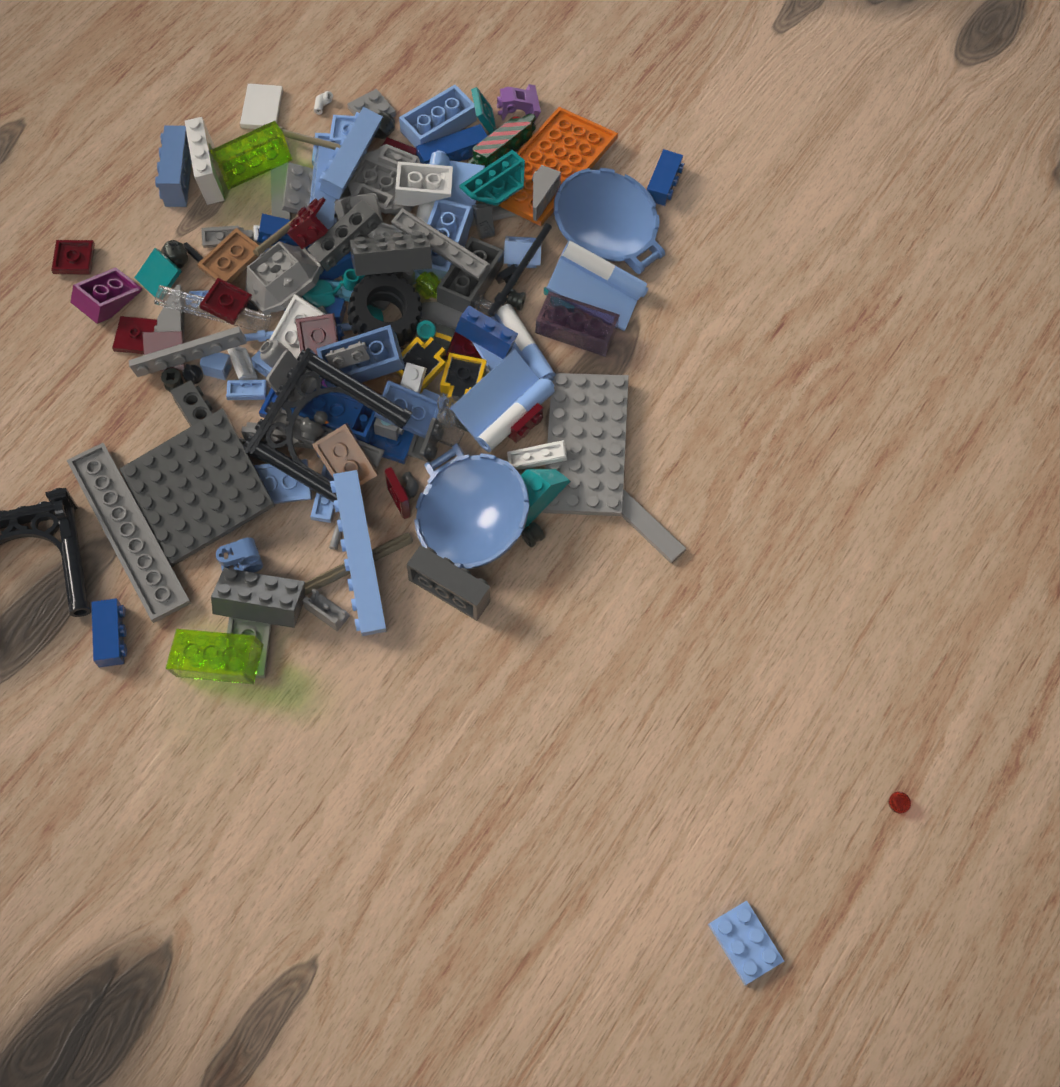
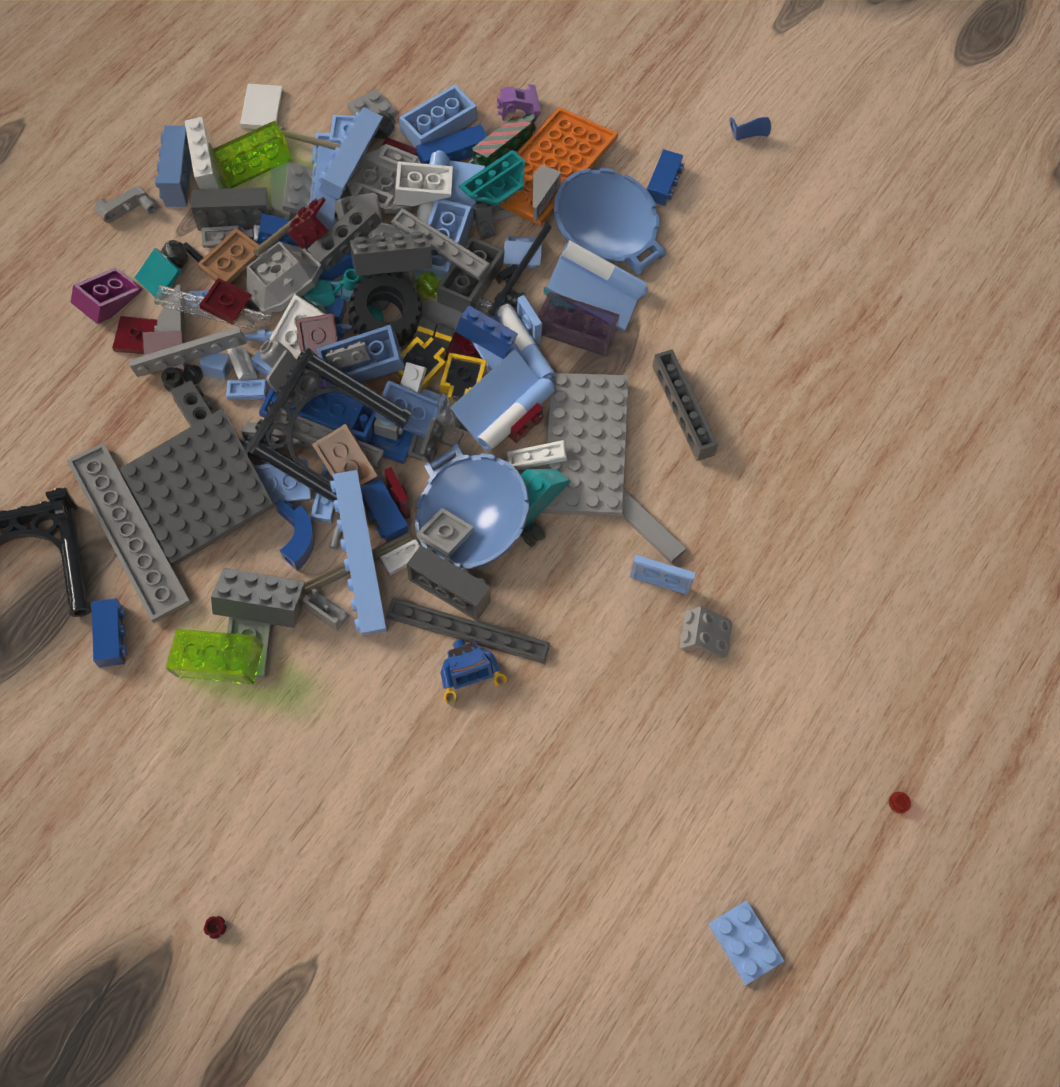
dark red plate [51,240,95,275] -> none
medium blue piece [216,538,263,573] -> none
dark grey animal [299,411,329,442] -> none
white arm [314,91,333,115] -> none
dark grey arm [402,472,419,500] -> none
teal tile [417,320,436,340] -> none
teal tile [471,87,497,134] -> none
none -> light grey beam [93,186,157,223]
none -> dark grey brick [191,187,271,231]
none -> dark red plate [204,916,227,939]
none -> blue arch [275,499,315,571]
none -> blue brick [360,478,409,542]
none -> white plate [380,539,420,576]
none -> dark grey tile [386,598,550,664]
none -> light grey plate [417,508,474,558]
none -> blue torso [440,640,507,704]
none -> light blue tile [517,295,542,346]
none -> light blue tile [630,555,695,595]
none -> dark grey brick [652,349,718,461]
none -> light grey bracket [679,606,732,658]
none -> blue piece [729,117,771,140]

